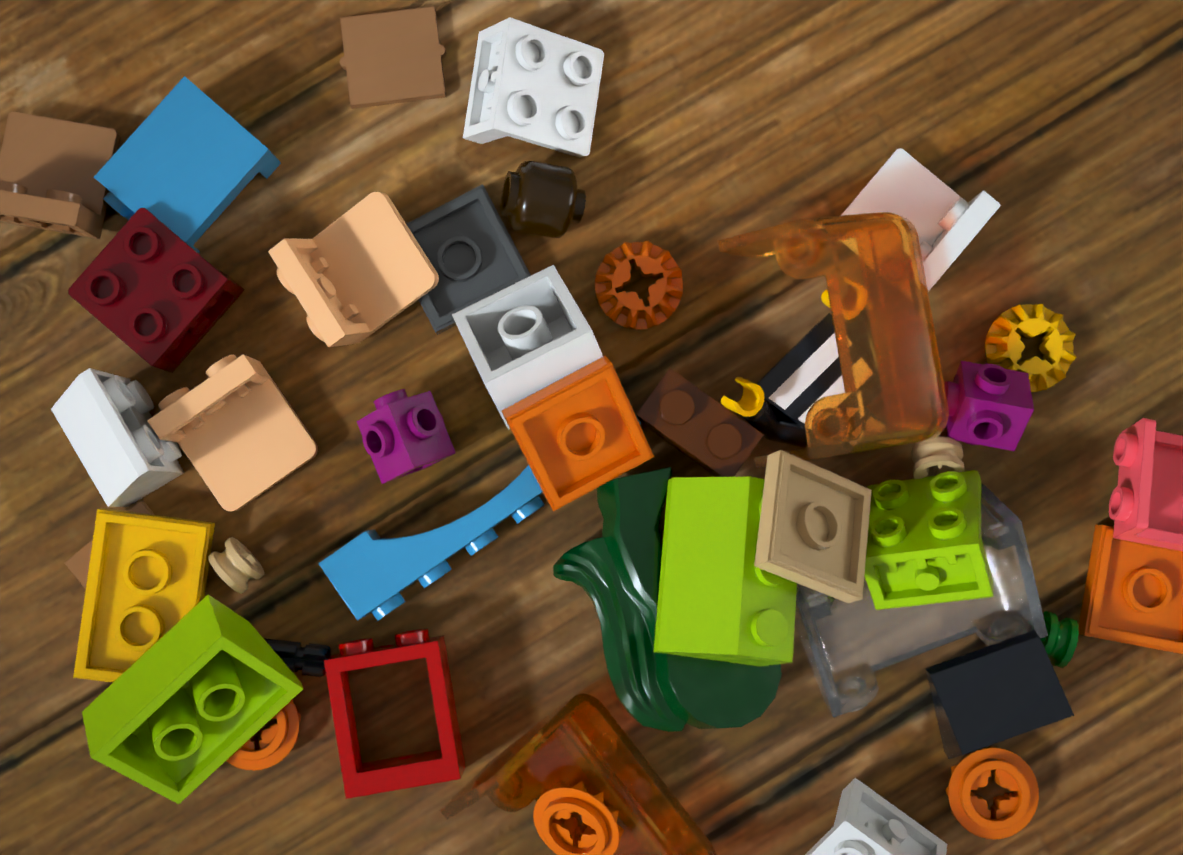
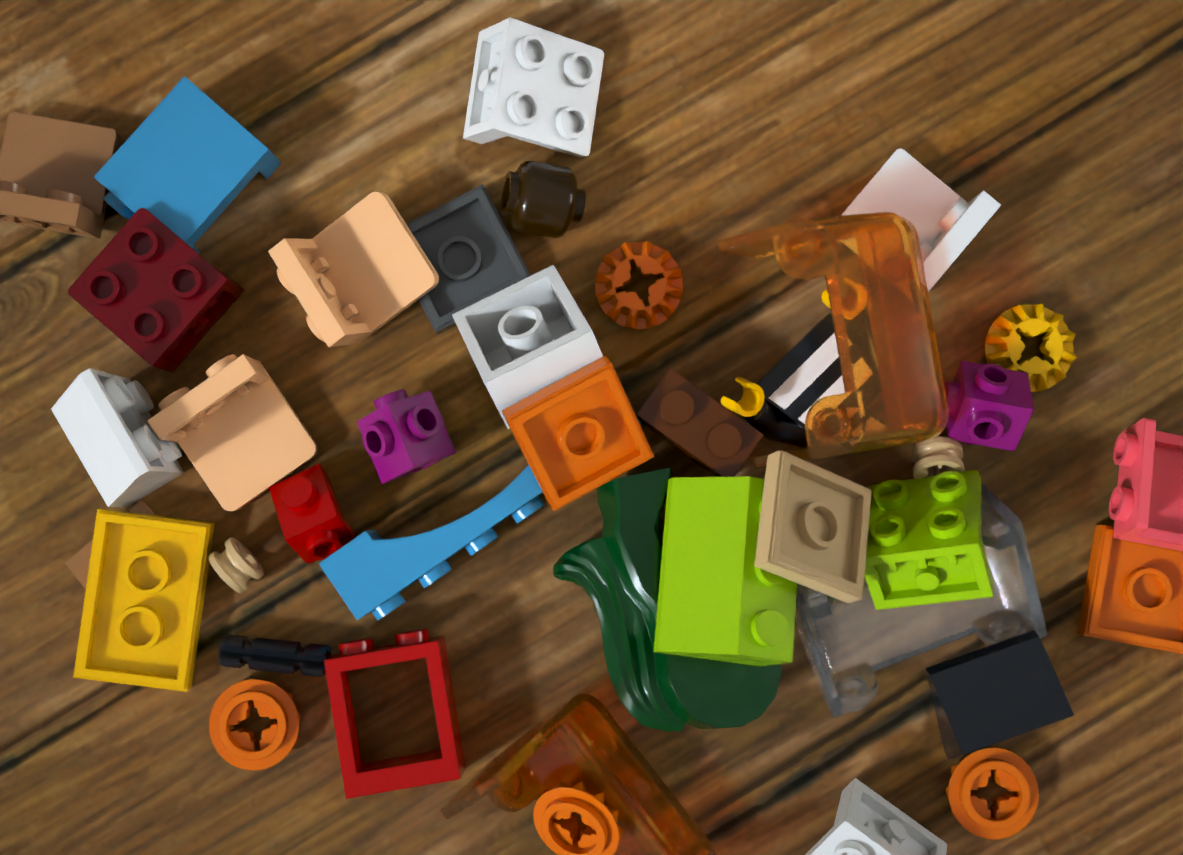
lime slope [82,594,304,804] -> none
medium nougat piece [340,6,447,109] -> none
green bush [1034,611,1079,668] -> none
none -> red bracket [269,464,356,564]

